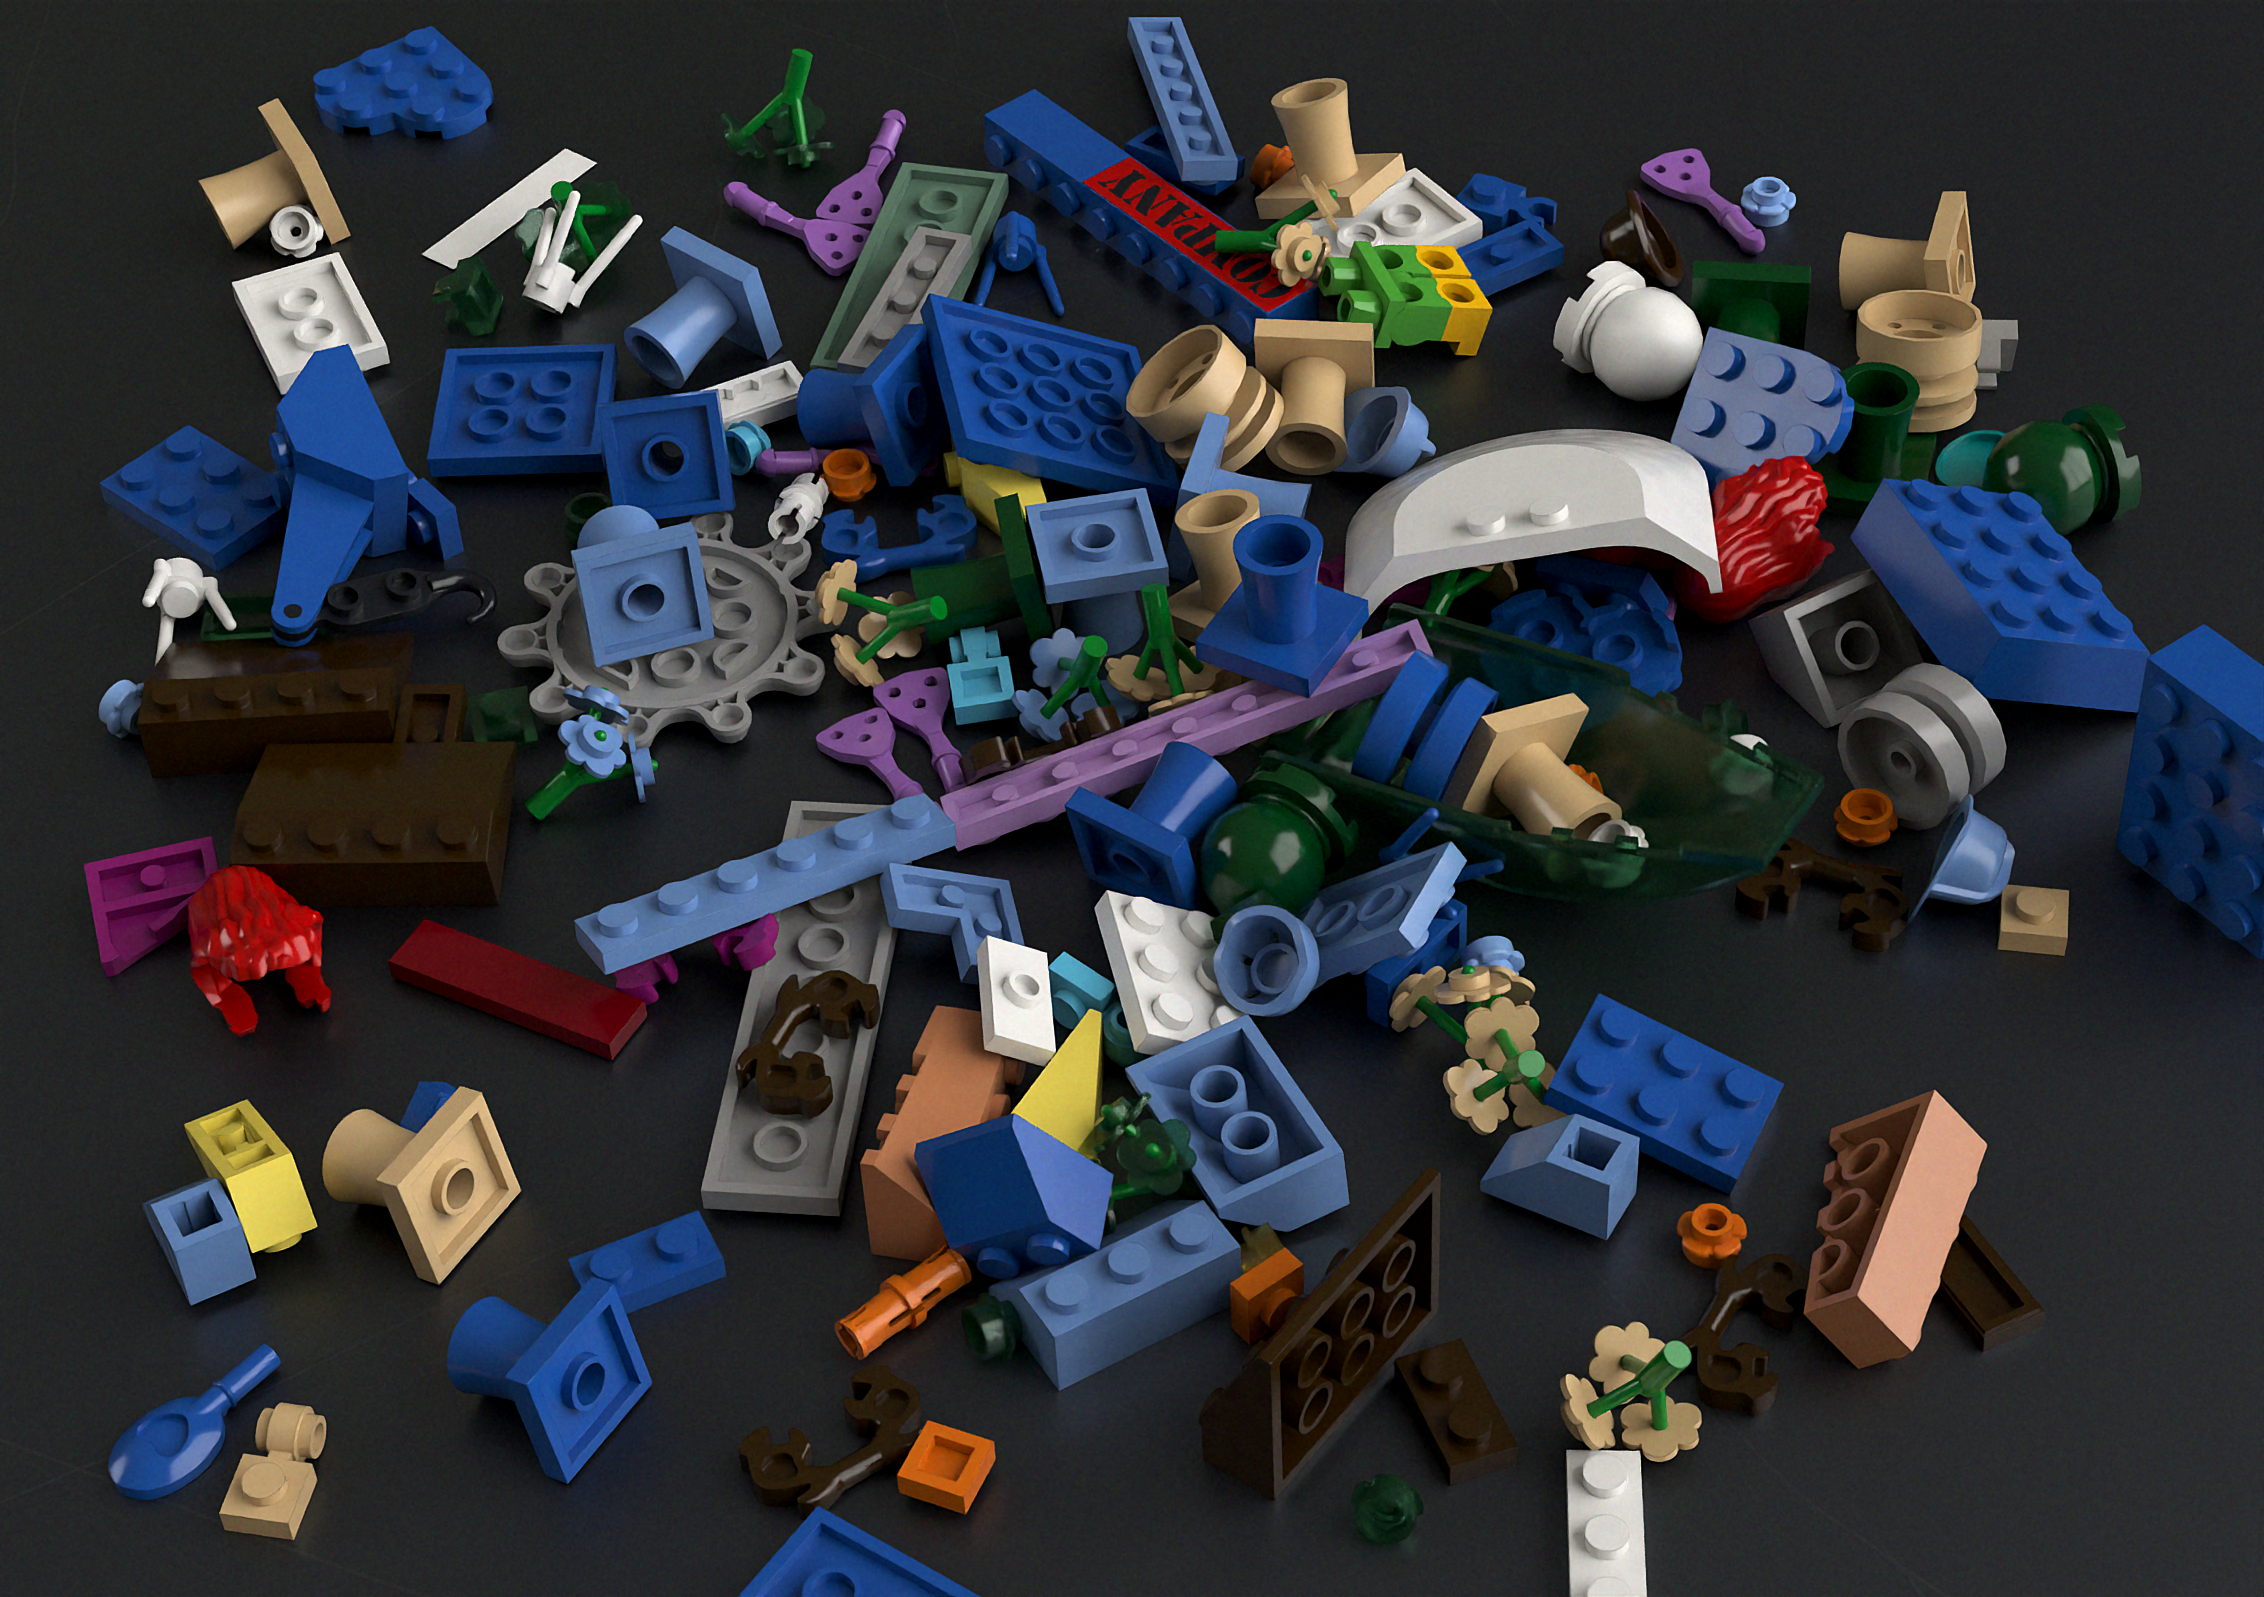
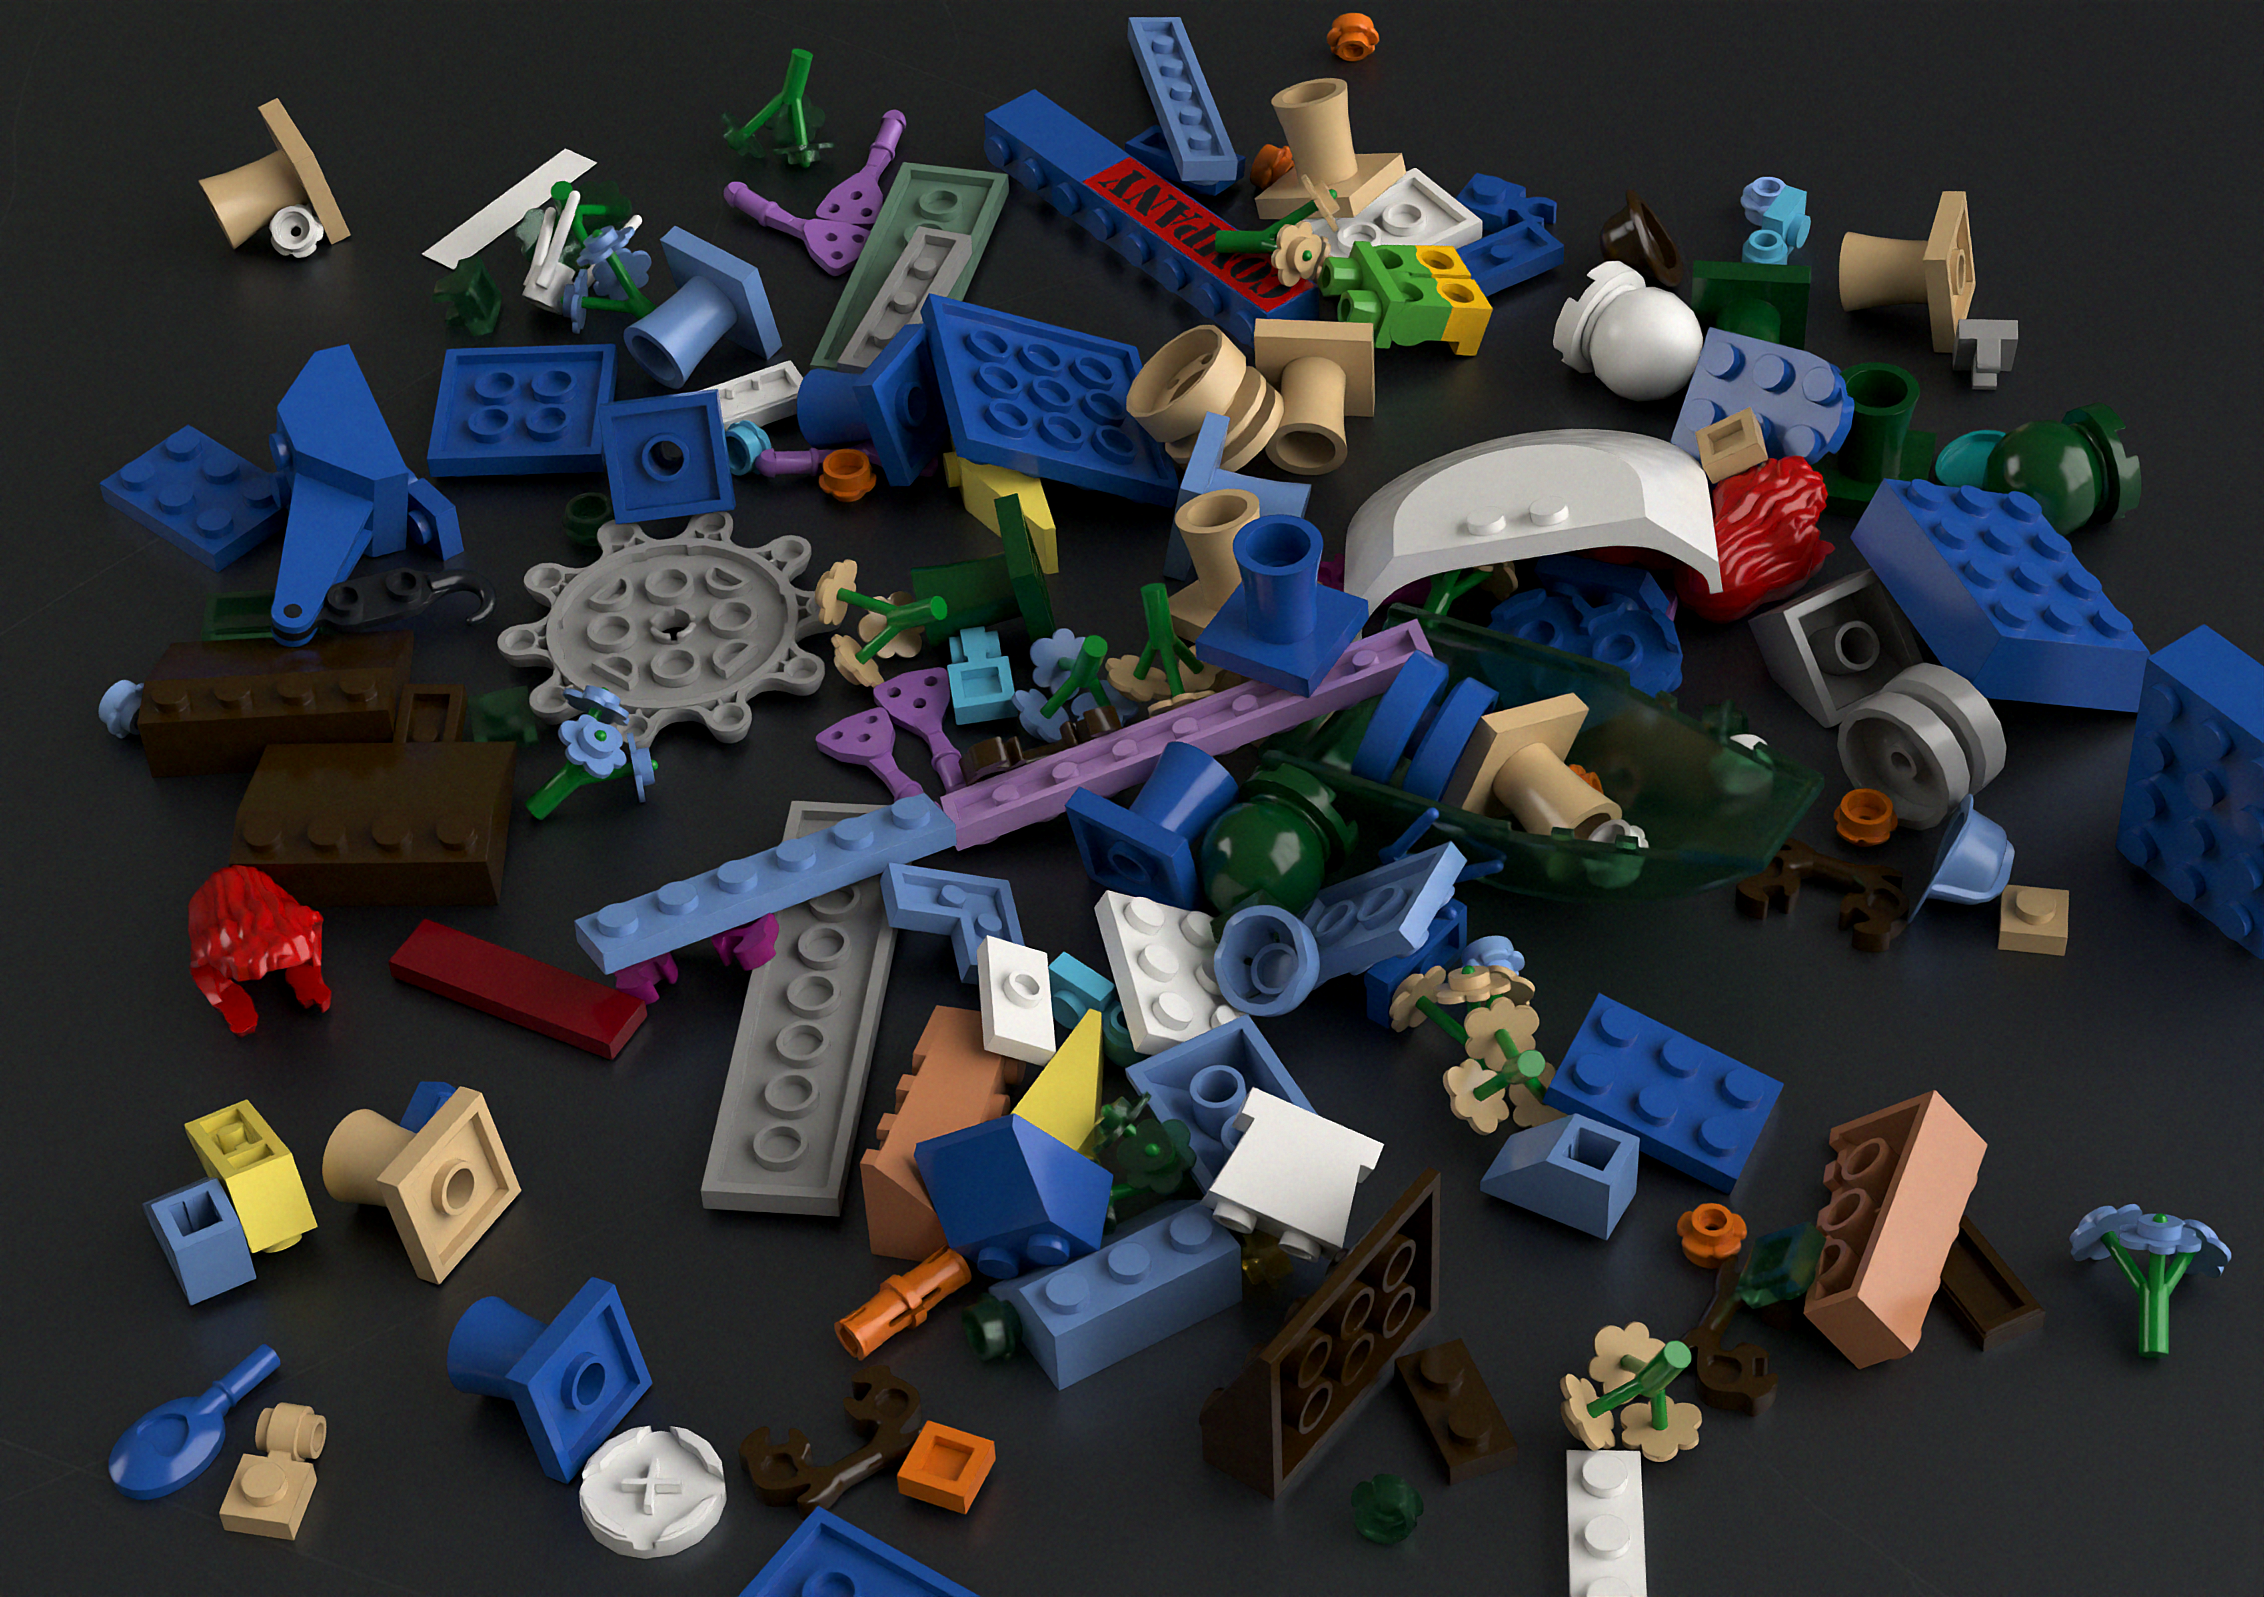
magenta wing [84,836,220,978] -> none
white plant [142,557,237,666] -> none
white plate [232,252,390,395] -> none
blue plate [313,26,494,139] -> none
blue plate [568,1210,726,1314] -> none
medium blue plant [571,505,715,668] -> none
dark brown helmet [735,970,880,1119] -> none
white pin [768,473,829,544] -> none
blue helmet [821,494,978,584] -> none
blue plant [973,211,1064,316] -> none
medium blue plant [1025,488,1169,656] -> none
orange plate [1230,1248,1304,1345] -> none
medium blue piece [1332,386,1436,479] -> none
medium lavender piece [1640,148,1766,255] -> none
tan wheel [1855,290,1983,433] -> none
none -> medium blue plant [560,226,658,334]
none -> white tile [579,1426,727,1559]
none -> white hips [1200,1087,1384,1262]
none -> orange plate [1327,13,1379,61]
none -> tan plate [1695,407,1768,484]
none -> clear green plate [1735,1221,1826,1309]
none -> medium azure plate [1741,185,1811,265]
none -> plant [2069,1204,2231,1358]

